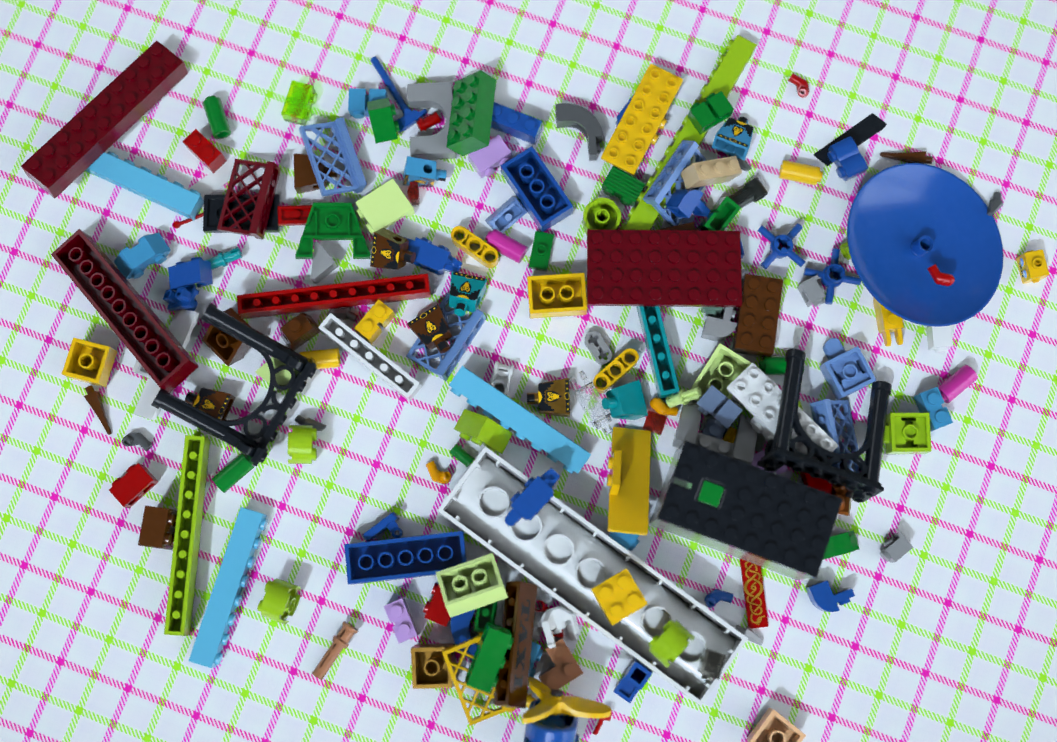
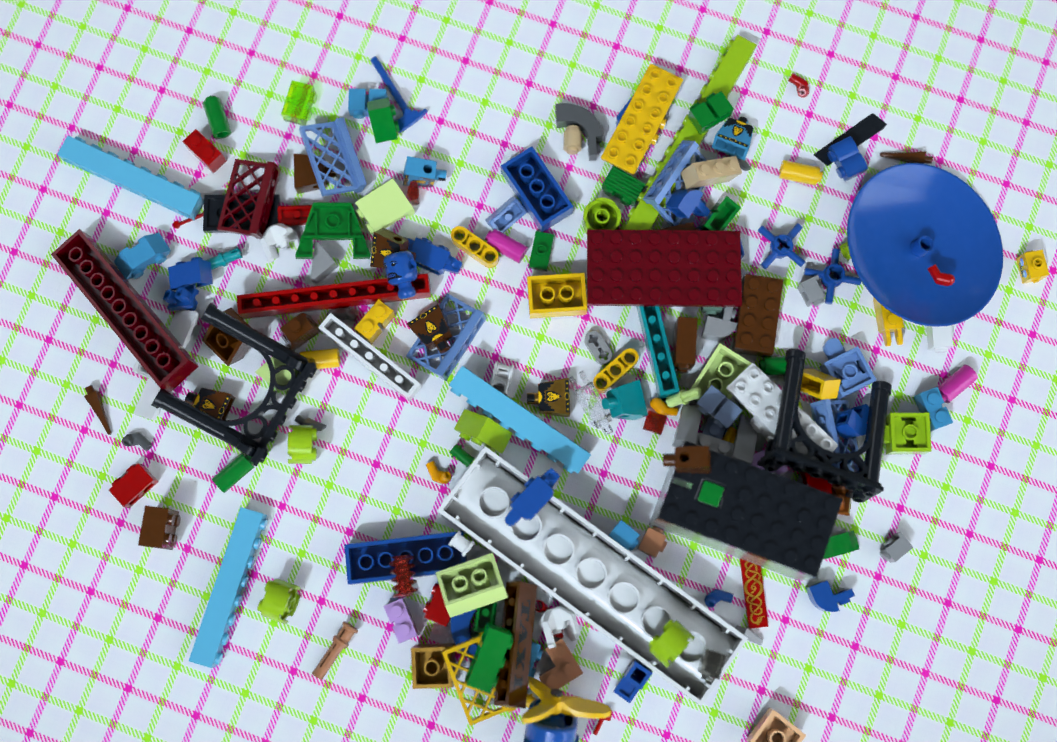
dark red brick [21,40,188,199] -> none
yellow brick [62,337,117,388] -> none
lime brick [164,435,210,636] -> none
blue piece [362,512,403,542] -> none
light grey arch [407,82,456,160] -> none
red pin [416,112,441,132] -> none
green brick [446,70,496,156] -> none
teal torso [449,271,487,316] -> none
lavender piece [468,135,512,179] -> none
blue brick [491,102,542,145] -> none
yellow brick [590,568,648,626] -> none
yellow bracket [607,427,651,536] -> none
pearl dark grey piece [729,177,768,208] -> none
dark grey bar [987,192,1003,216] -> none
none -> white piece [260,223,300,263]
none -> blue piece [383,251,418,299]
none -> clear red piece [389,555,418,598]
none -> white bush [448,531,475,557]
none -> tan brick [563,125,582,155]
none -> nougat brick [637,526,667,558]
none -> reddish brown torso [663,446,711,474]
none -> reddish brown brick [672,317,698,374]
none -> yellow piece [800,368,841,400]
none -> blue brick [834,404,869,439]

